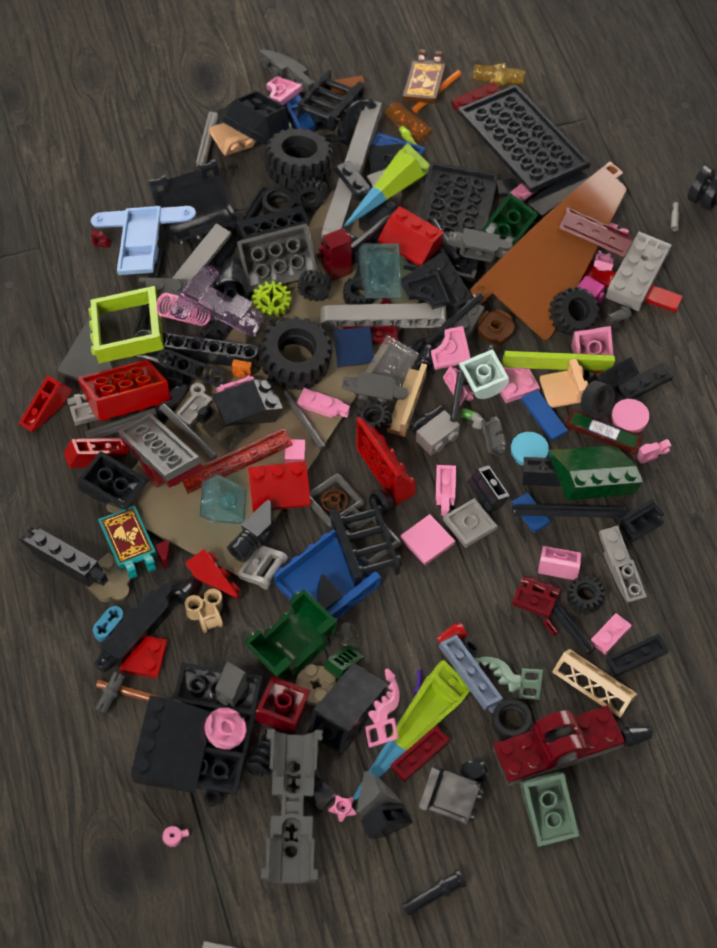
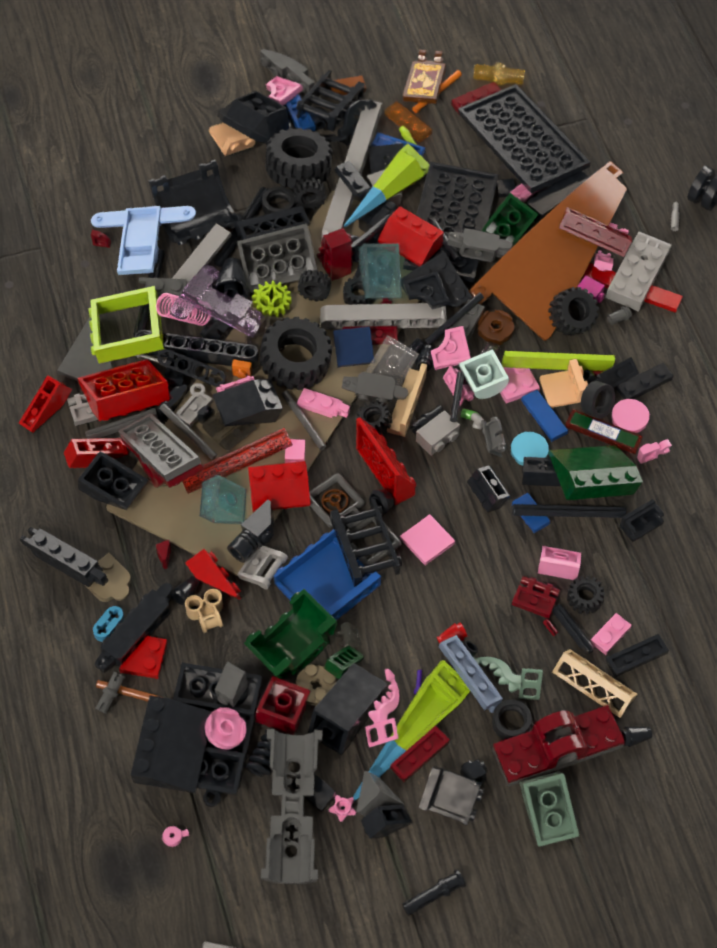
tile [98,505,156,579] -> none
light grey axle [196,112,218,167] -> none
black slope [316,575,343,610] -> none
bright pink hinge [436,465,456,516] -> none
light grey plate [443,498,497,548] -> none
bright pink slope [571,326,614,356] -> none
light grey slope [598,526,647,603] -> none

